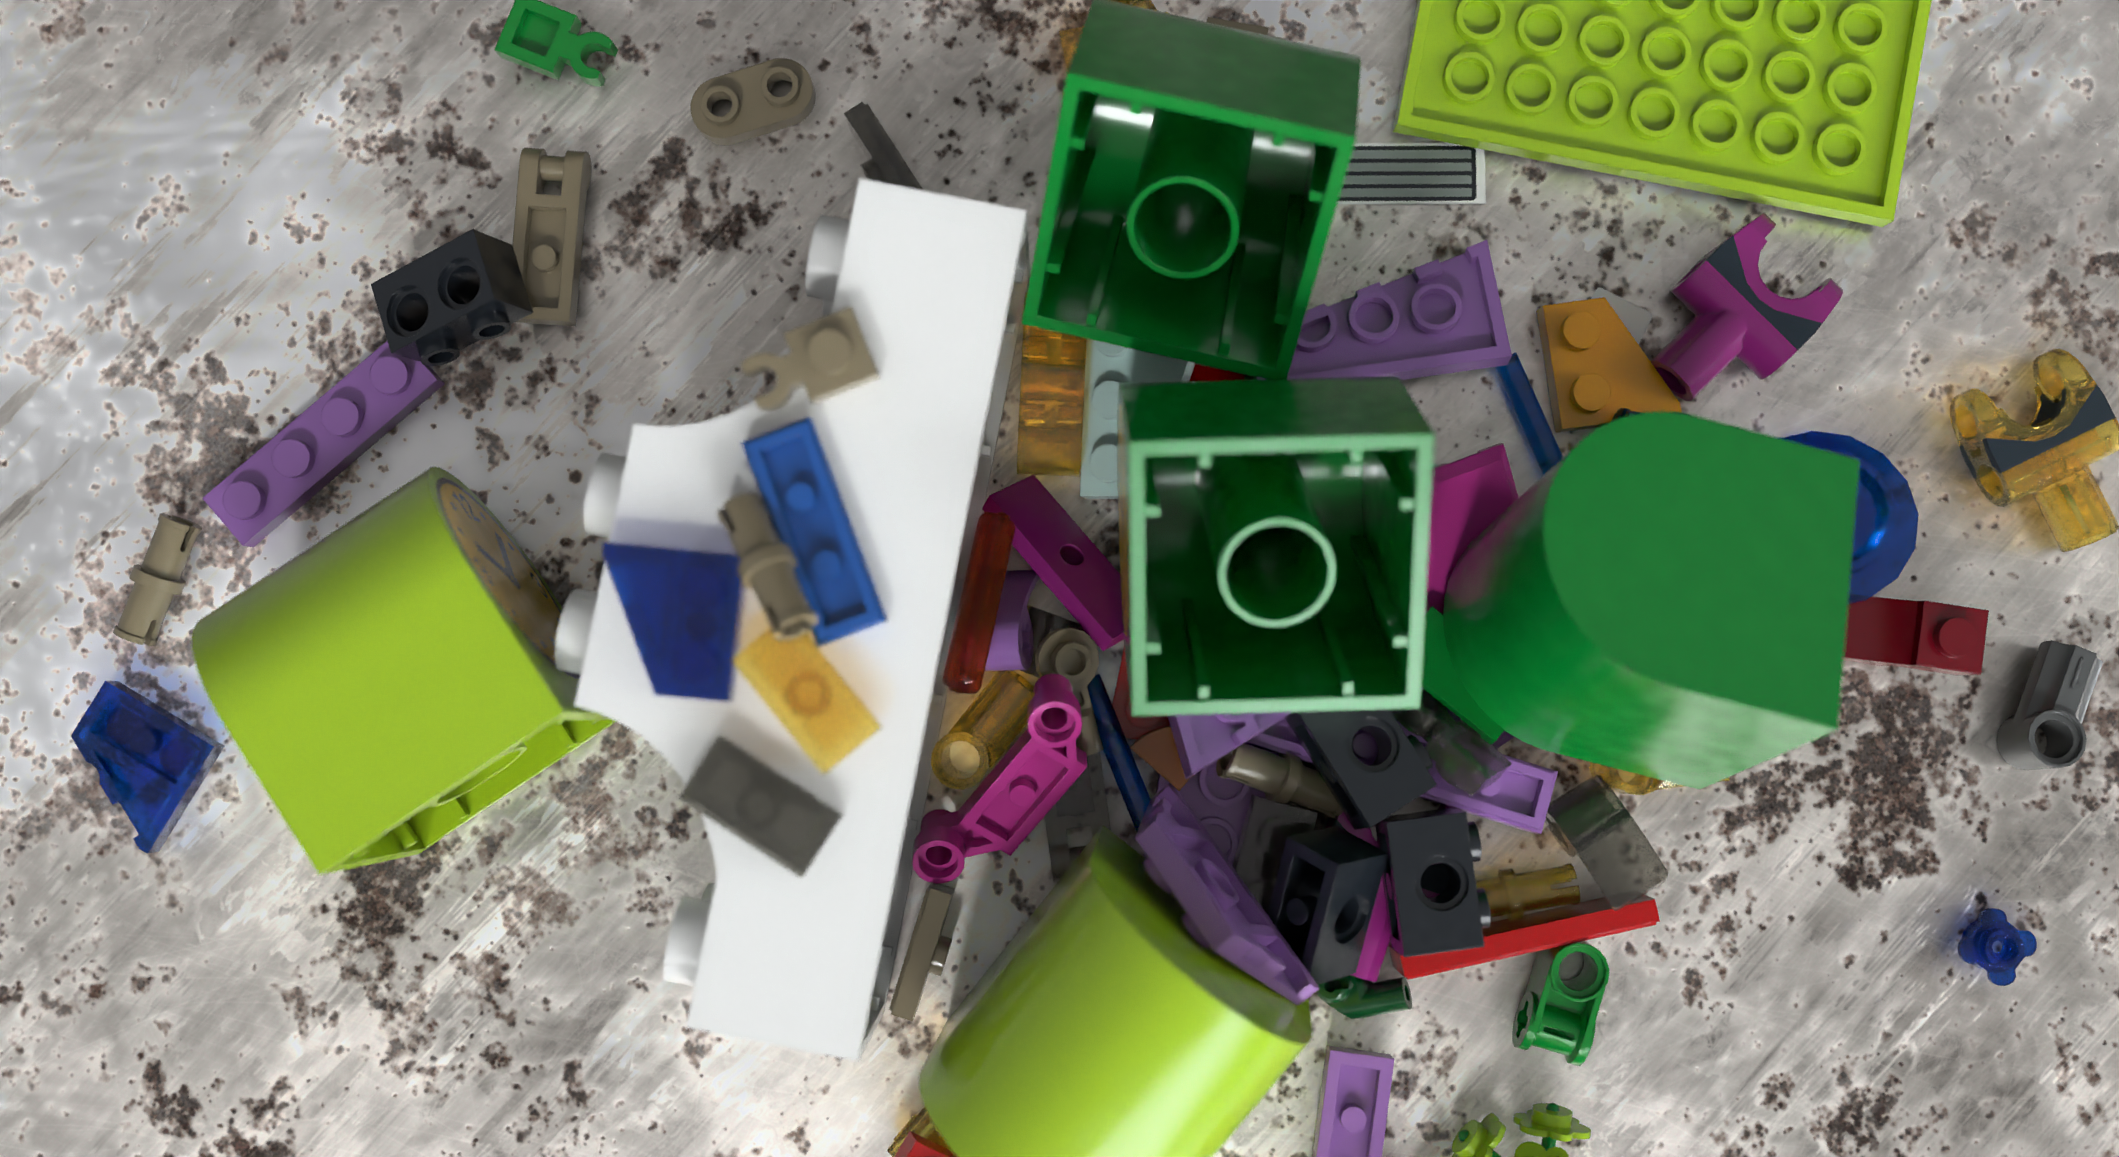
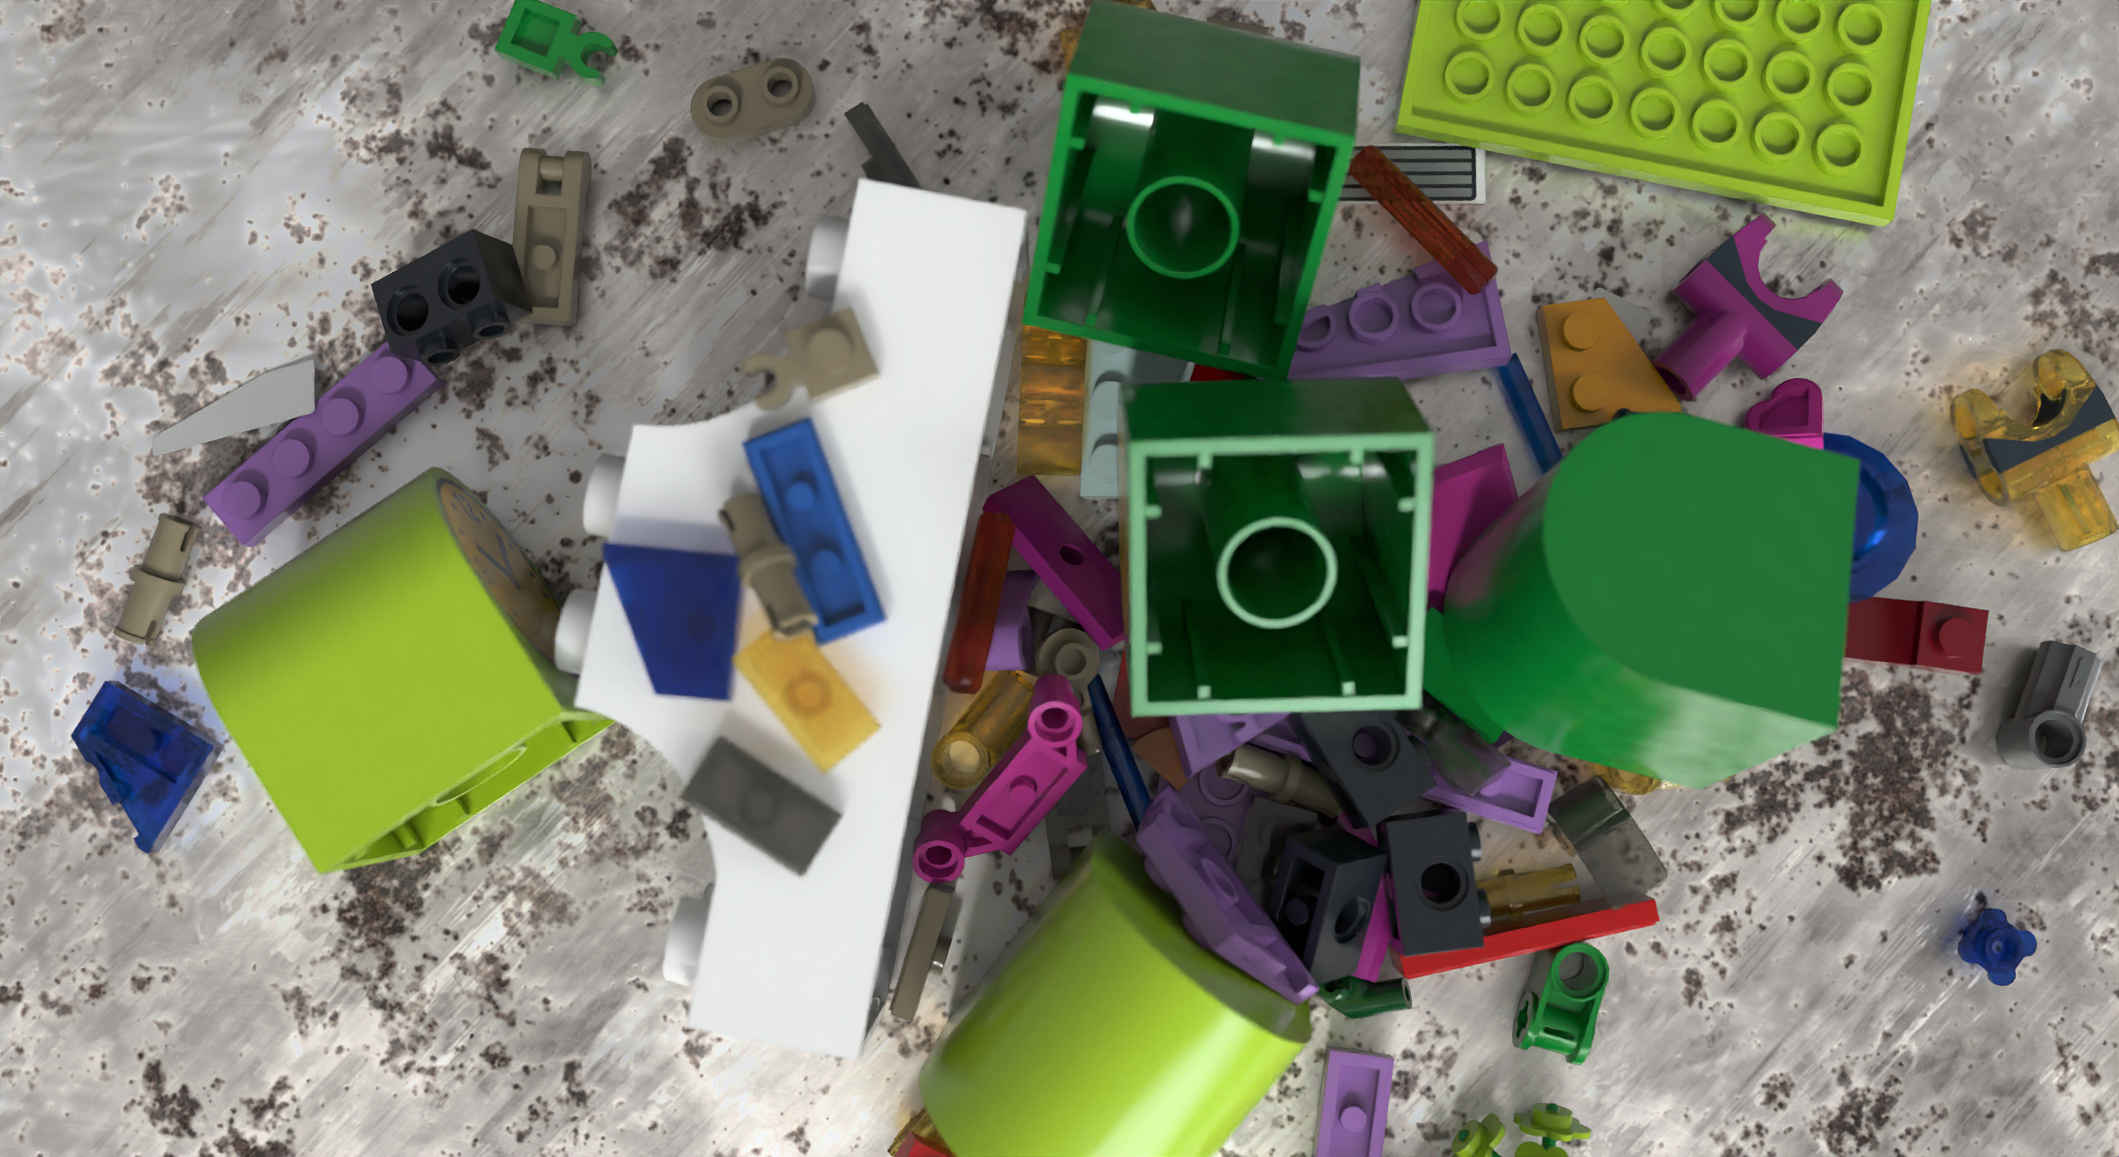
none -> white sticker [153,360,315,456]
none -> clear red axle [1349,144,1498,295]
none -> dark pink tile [1744,378,1824,450]

